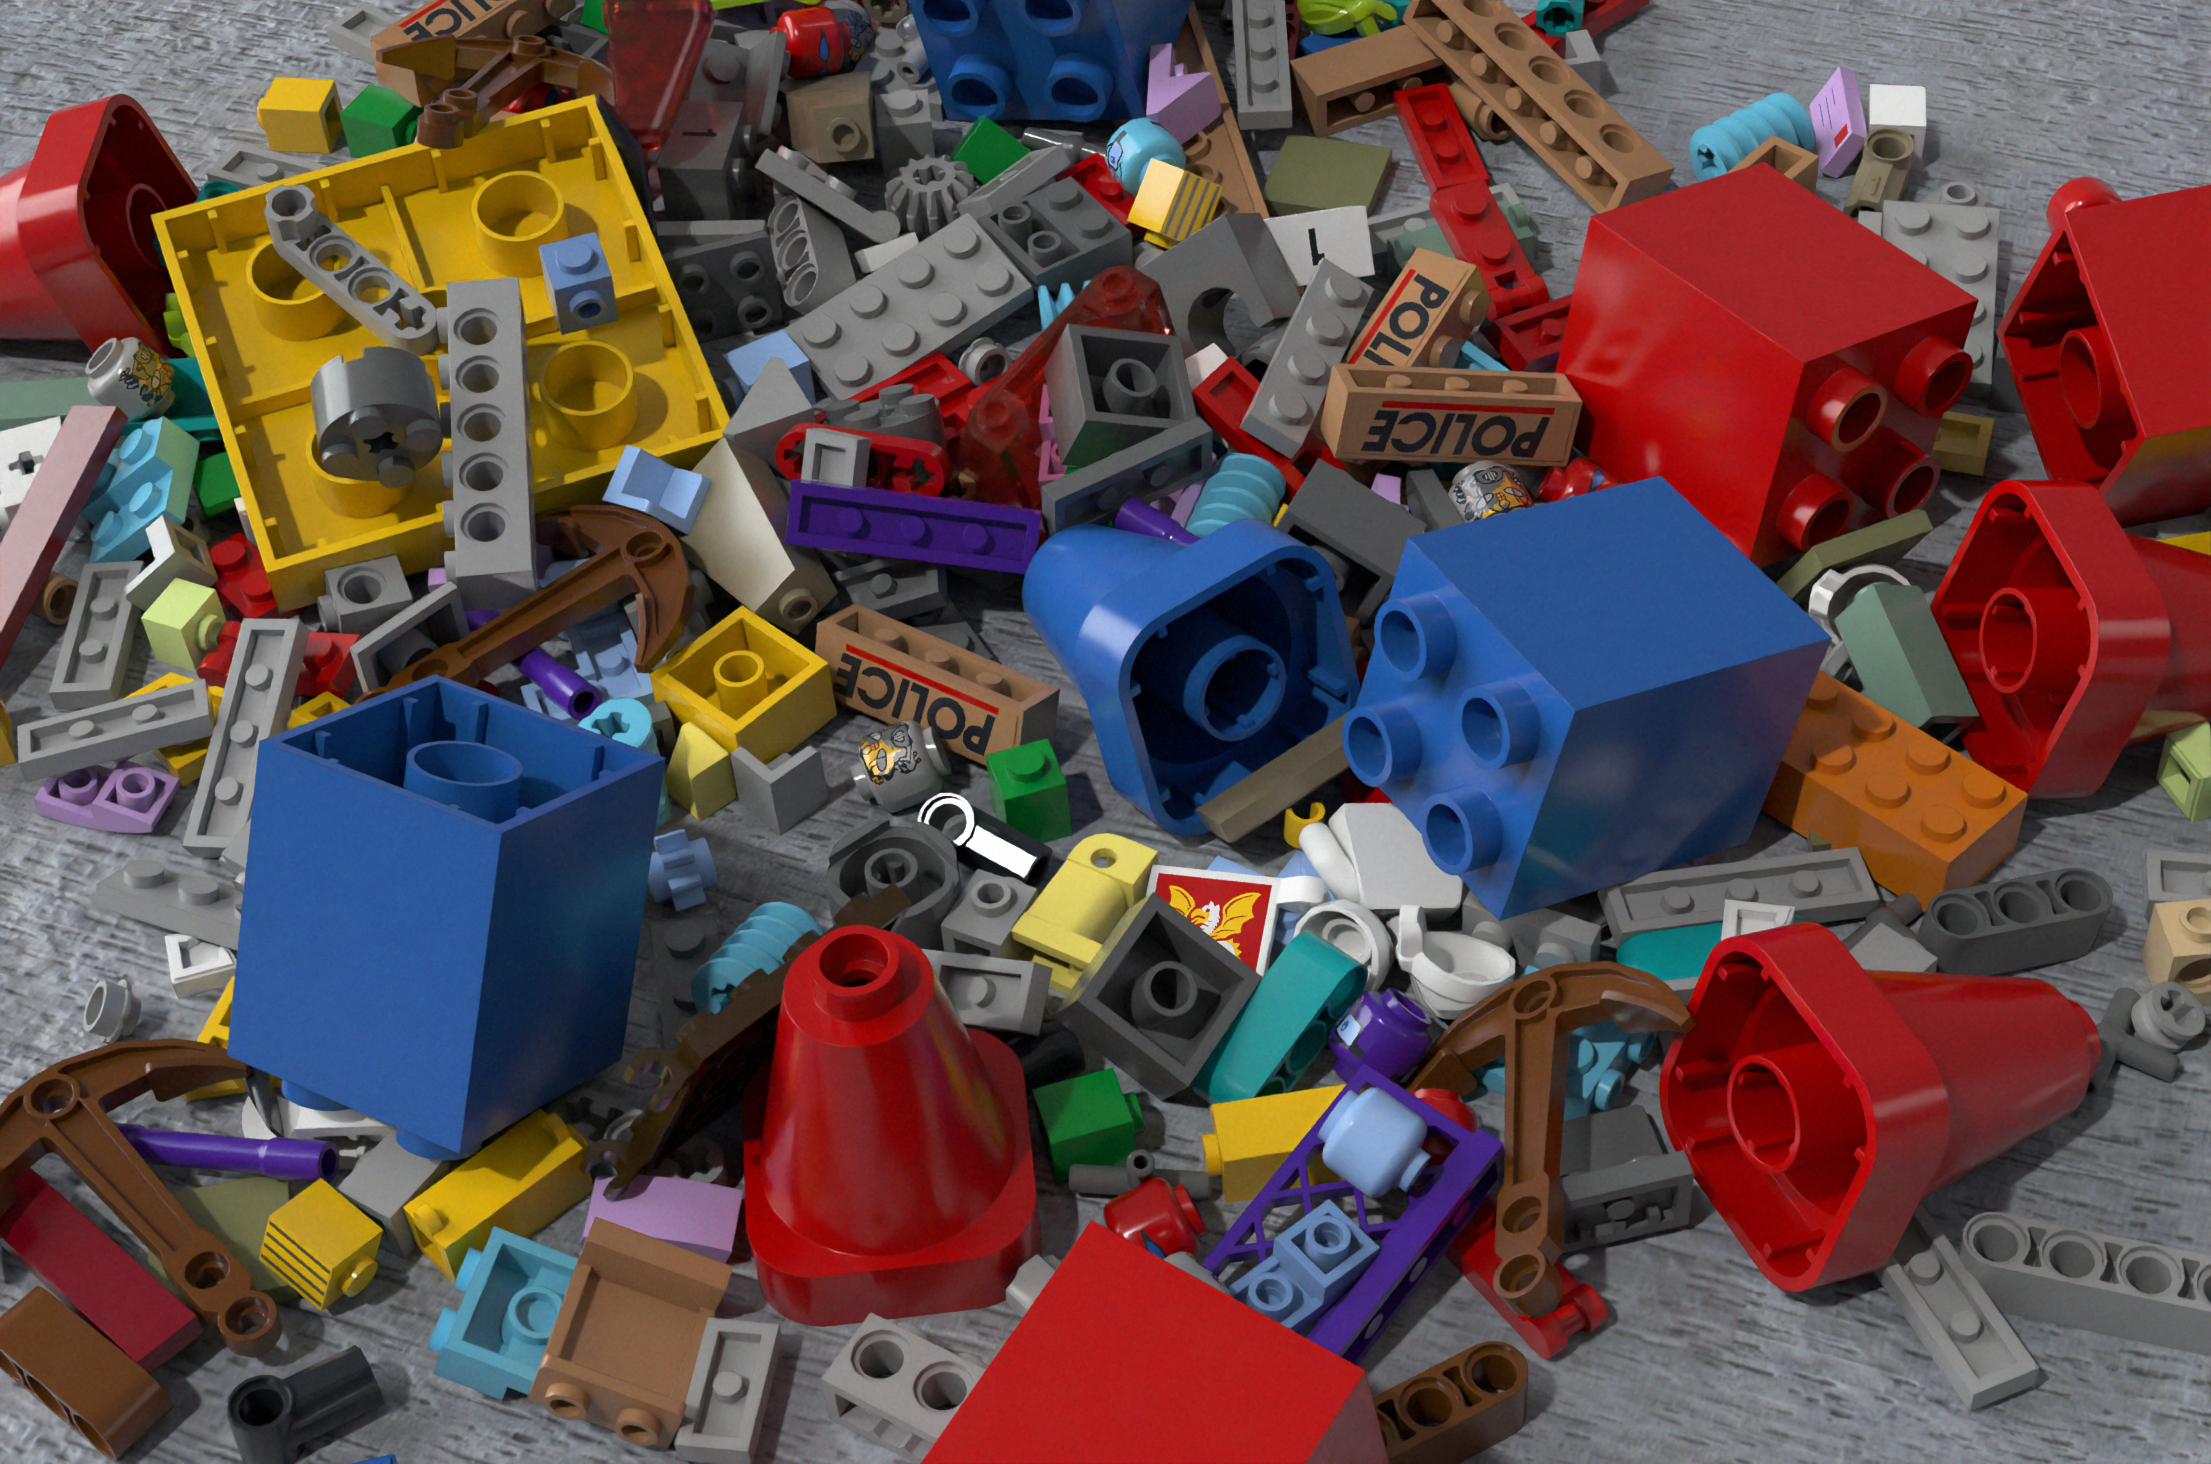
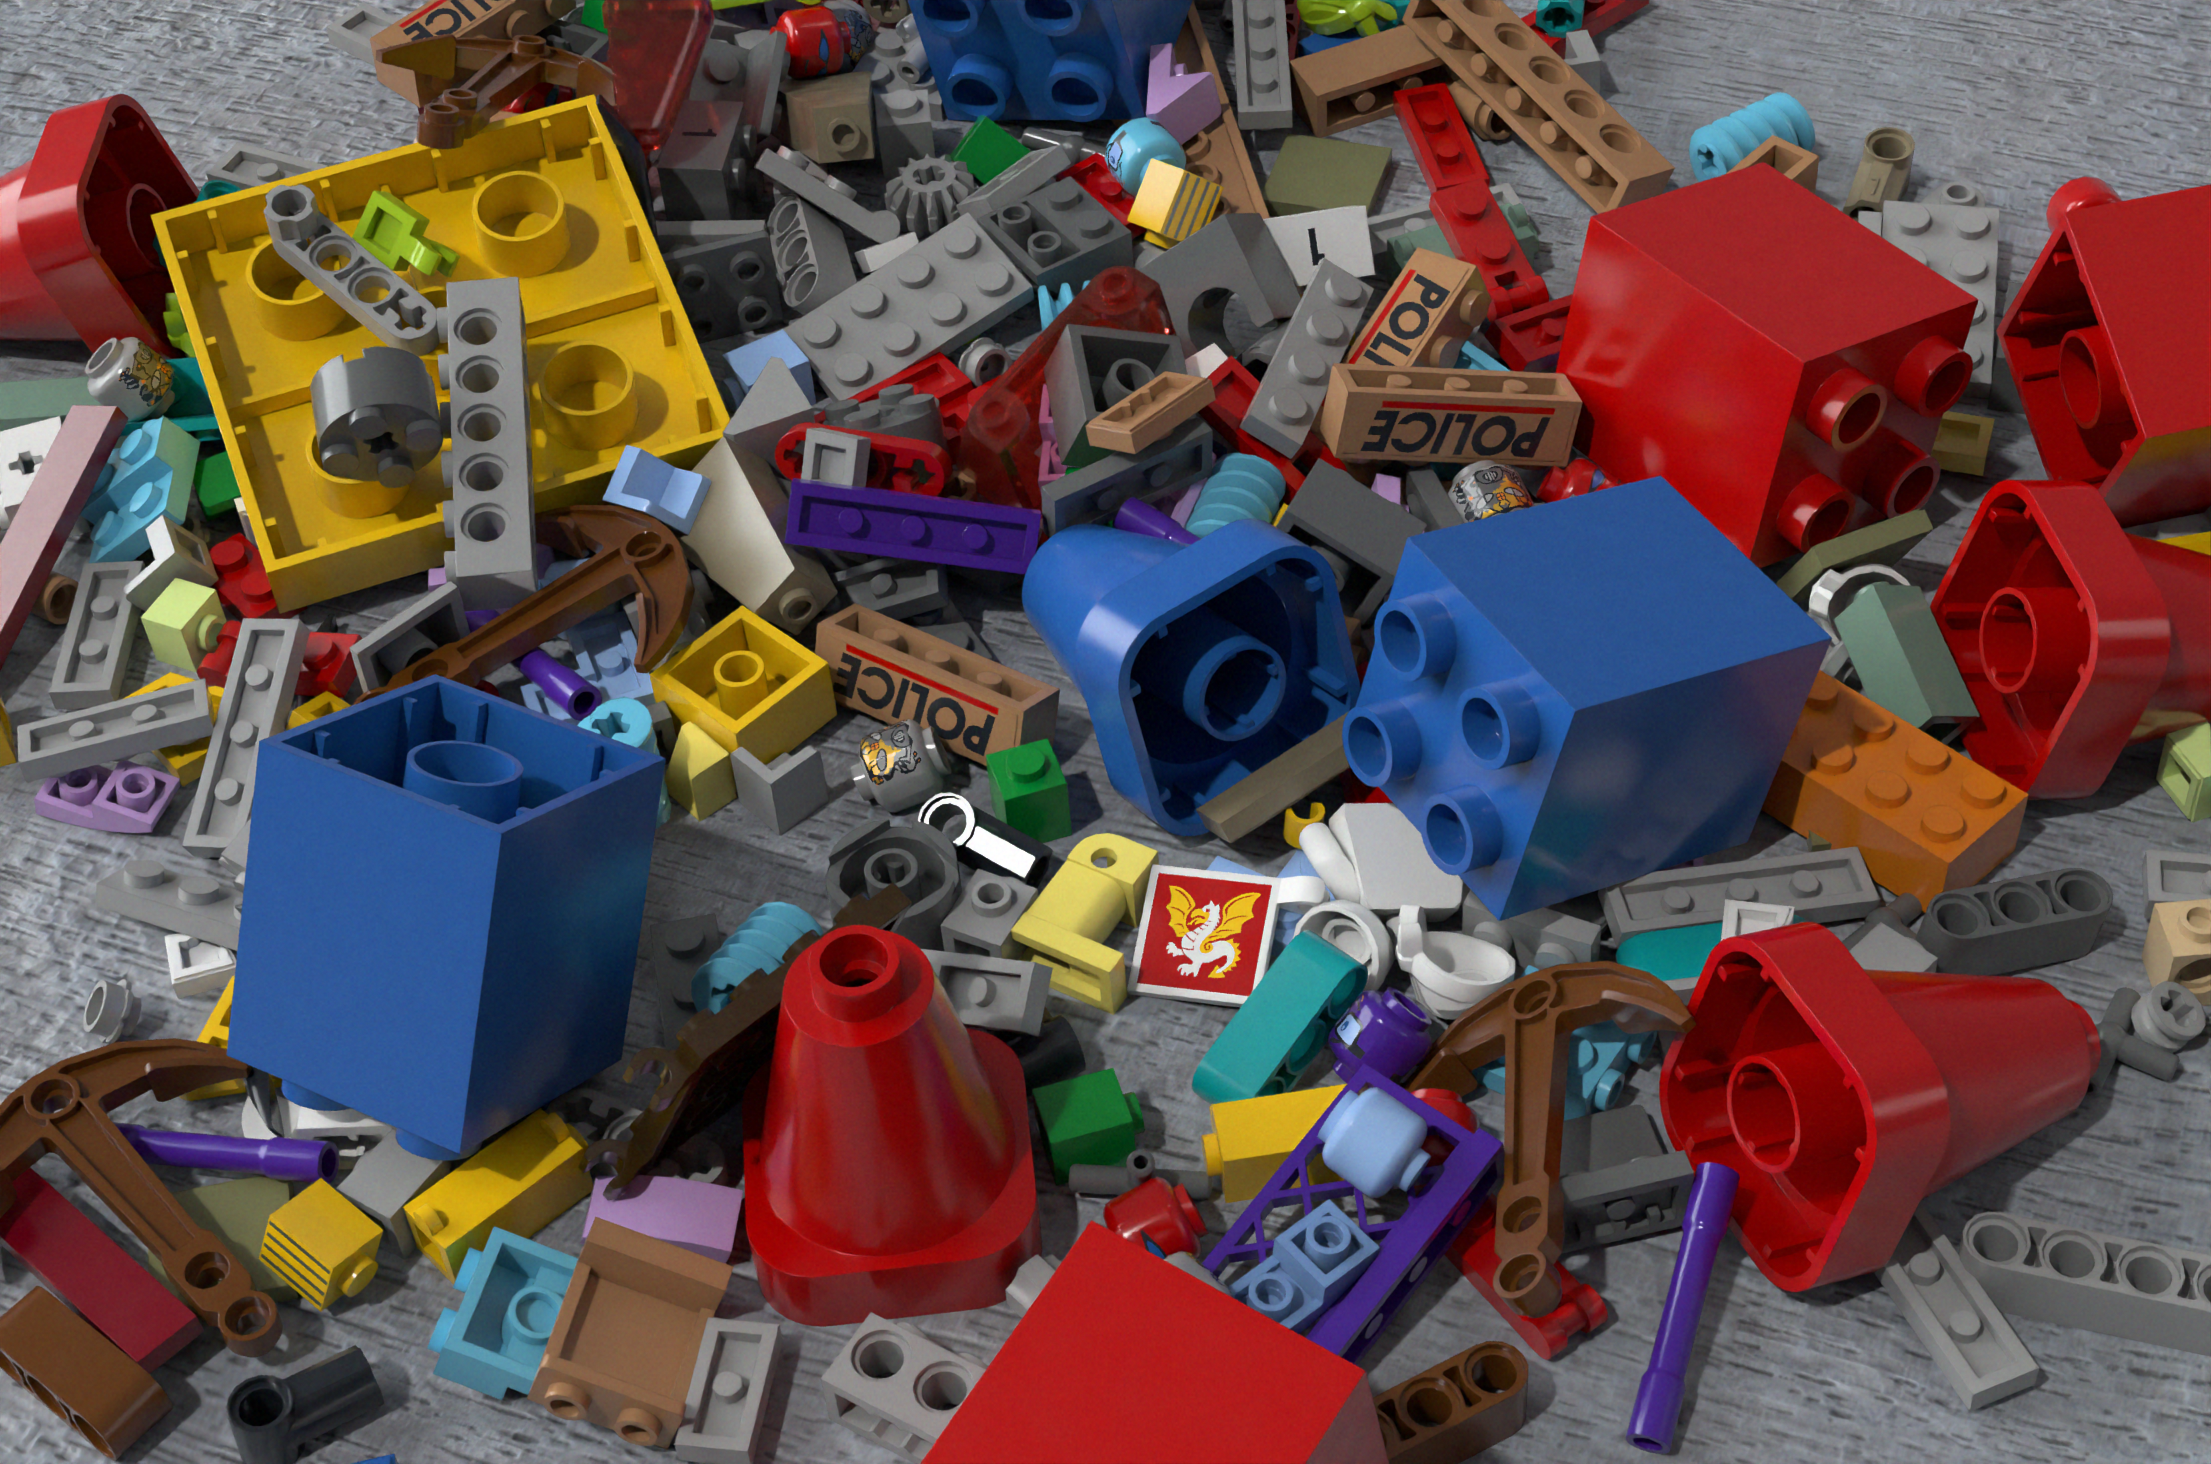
yellow brick [257,77,343,154] -> none
light grey brick [317,554,413,638] -> none
green brick [340,84,424,158] -> none
medium blue brick [538,232,619,335] -> none
light blue gear [648,829,718,912] -> none
dark grey brick [1052,892,1262,1101] -> none
lavender tile [1809,66,1868,179] -> none
white panel [1865,84,1926,171] -> none
none -> lime plate [352,190,460,277]
none -> medium nougat plate [1085,371,1216,454]
none -> dark purple piece [1625,1162,1740,1454]

